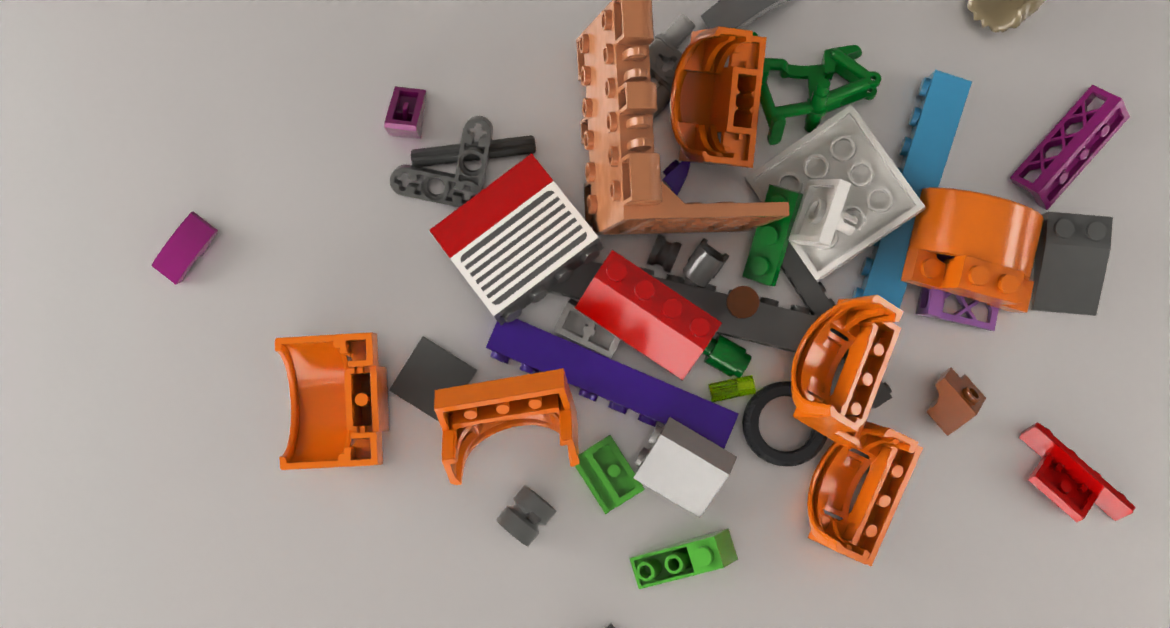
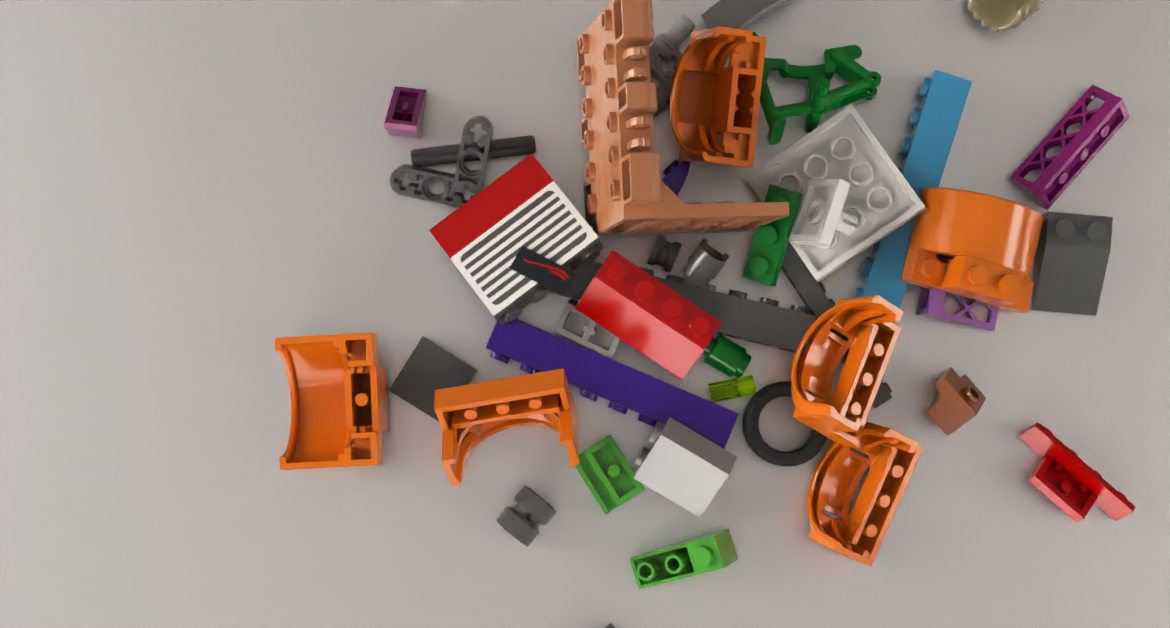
magenta slope [151,211,218,285] -> none
reddish brown tile [726,286,760,319] -> none
none -> black sticker [510,246,575,296]

